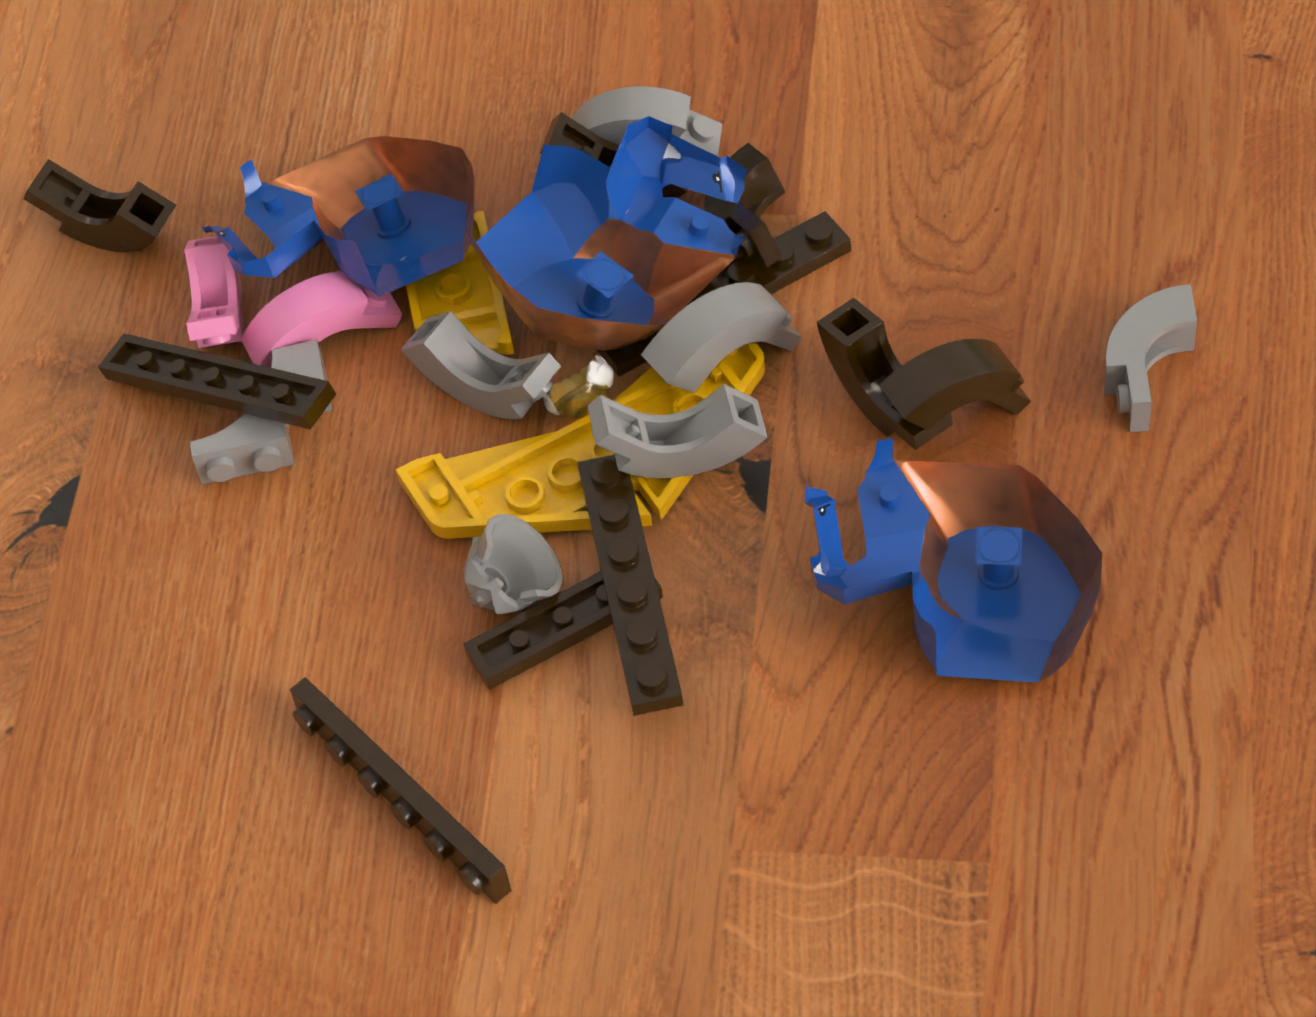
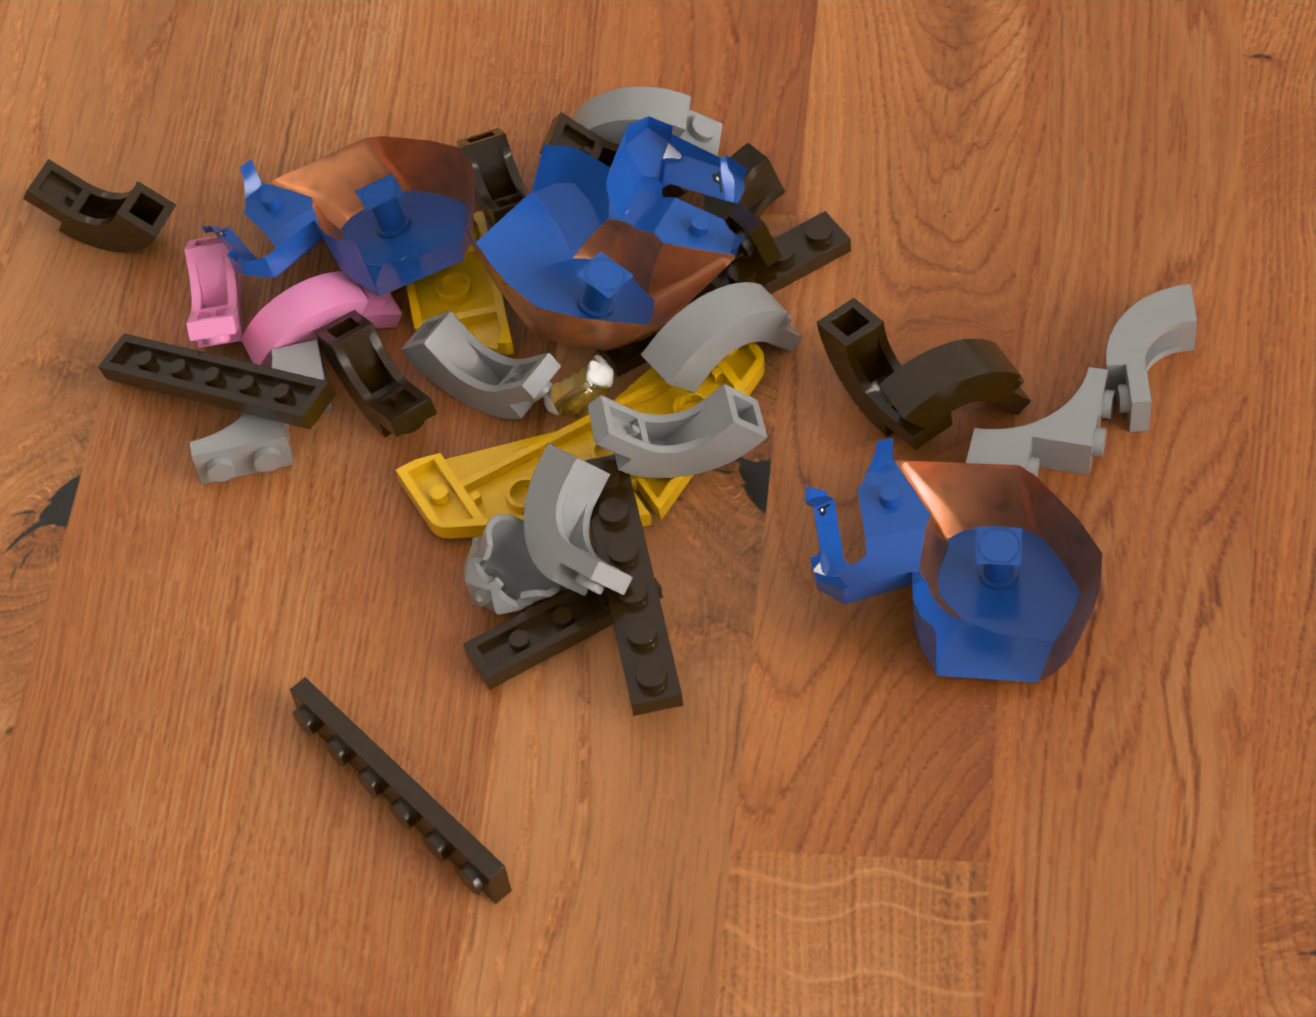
none -> dark brown arch [315,310,437,437]
none -> dark brown arch [457,128,530,229]
none -> light grey arch [524,442,633,596]
none -> light grey arch [966,367,1115,477]

